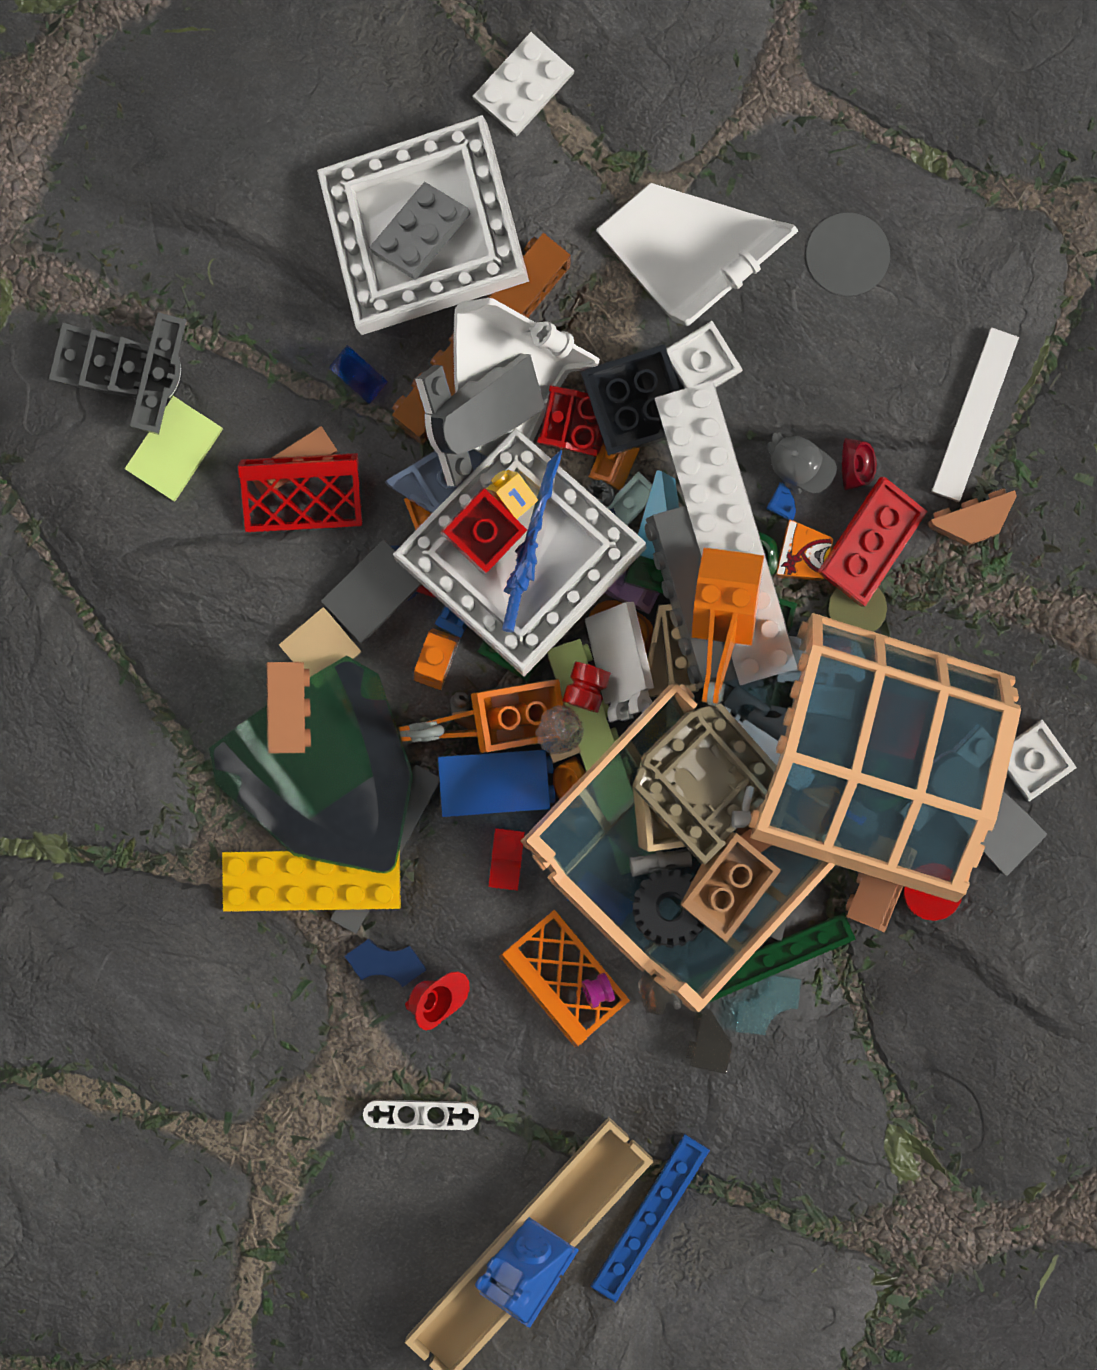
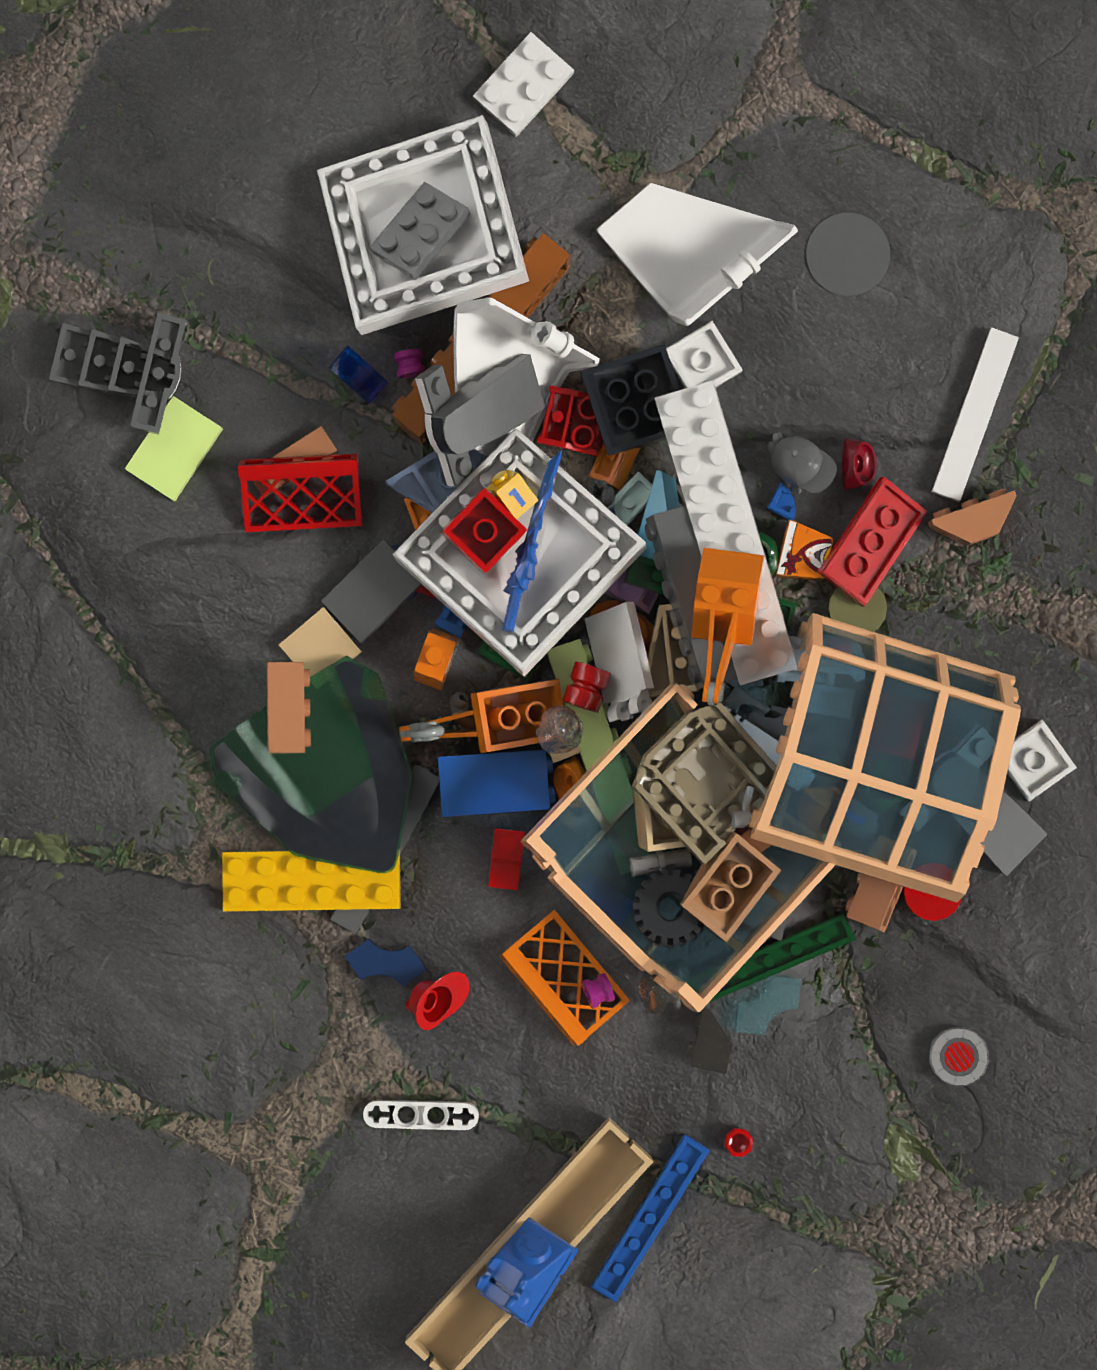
none -> magenta wheel [394,349,426,379]
none -> red tile [724,1127,753,1157]
none -> tile [929,1027,989,1086]

